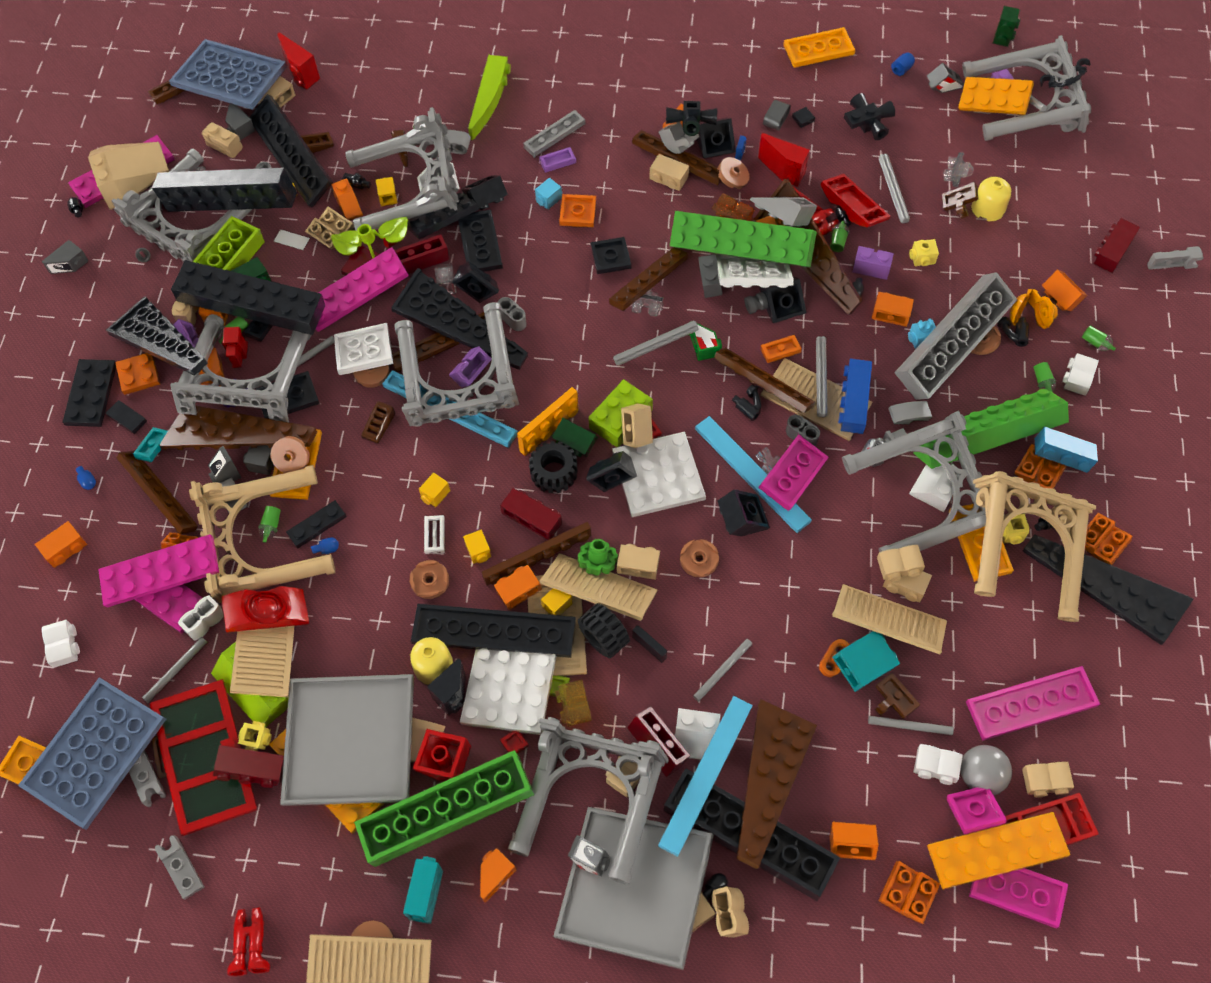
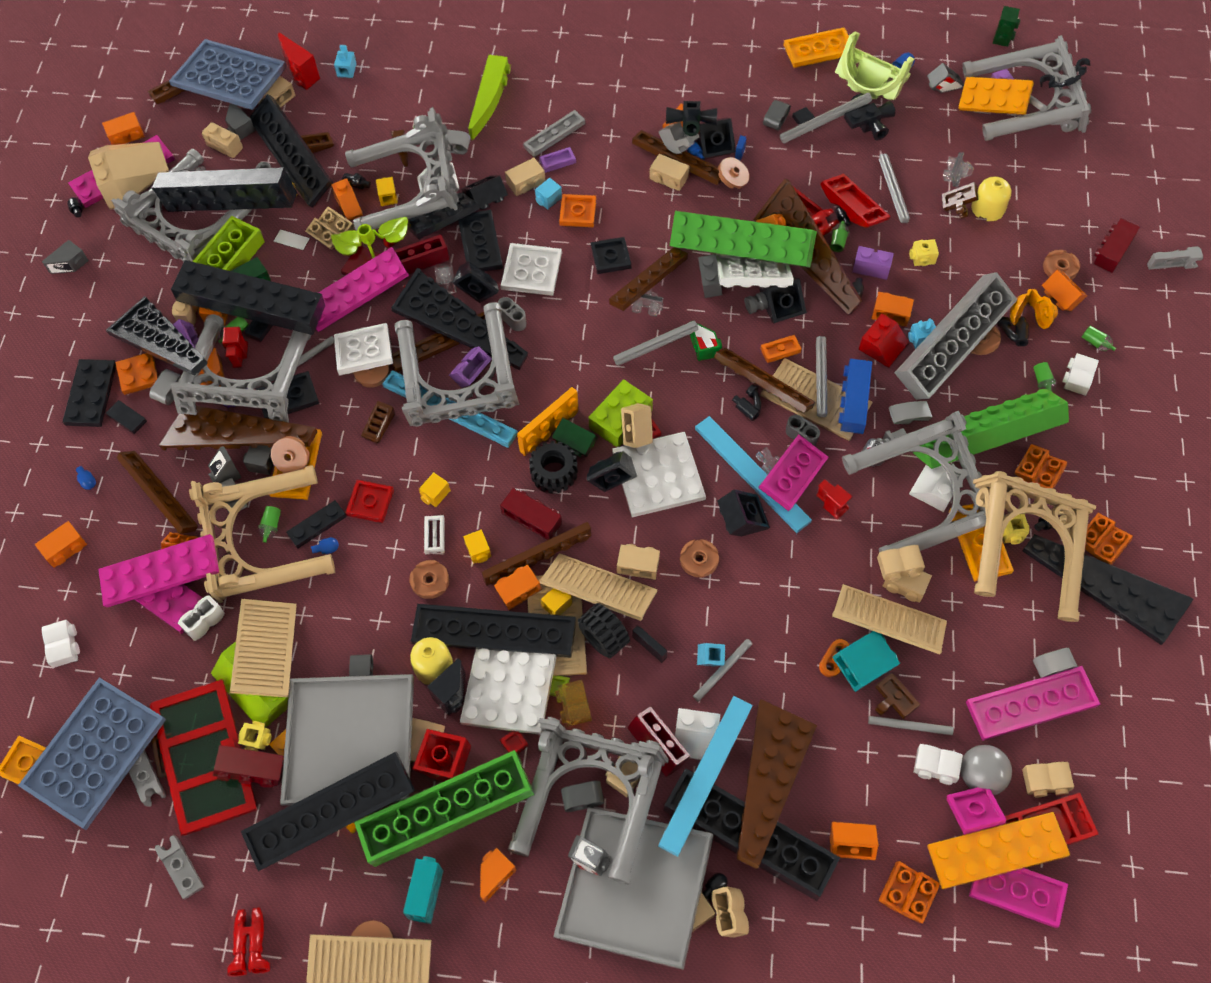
teal plate [133,427,168,462] -> none
dark grey hinge [135,247,151,263] -> none
light grey bar [142,637,207,703] -> none
red slope [221,586,309,632] -> none
bright green plant [577,539,618,576] -> none
clear orange plate [712,193,755,221] -> none
light grey slope [750,197,817,227] -> none
red slope [758,133,810,187] -> none
dark azure brick [1034,426,1098,473] -> none
none -> orange brick [102,112,145,145]
none -> light grey beam [149,369,181,405]
none -> black plate [240,751,415,871]
none -> medium azure brick [334,45,357,78]
none -> red tile [345,480,394,523]
none -> dark grey beam [349,654,373,676]
none -> white plate [501,243,562,296]
none -> tan brick [505,158,545,196]
none -> dark grey beam [561,781,605,812]
none -> blue cylinder [686,142,705,160]
none -> medium azure brick [697,643,725,666]
none -> light grey axle [780,93,872,143]
none -> red piece [816,479,853,520]
none -> yellowish green piece [835,32,914,100]
none -> red slope [858,314,909,368]
none -> light grey beam [1033,648,1078,678]
none -> nougat plate [1043,250,1080,280]

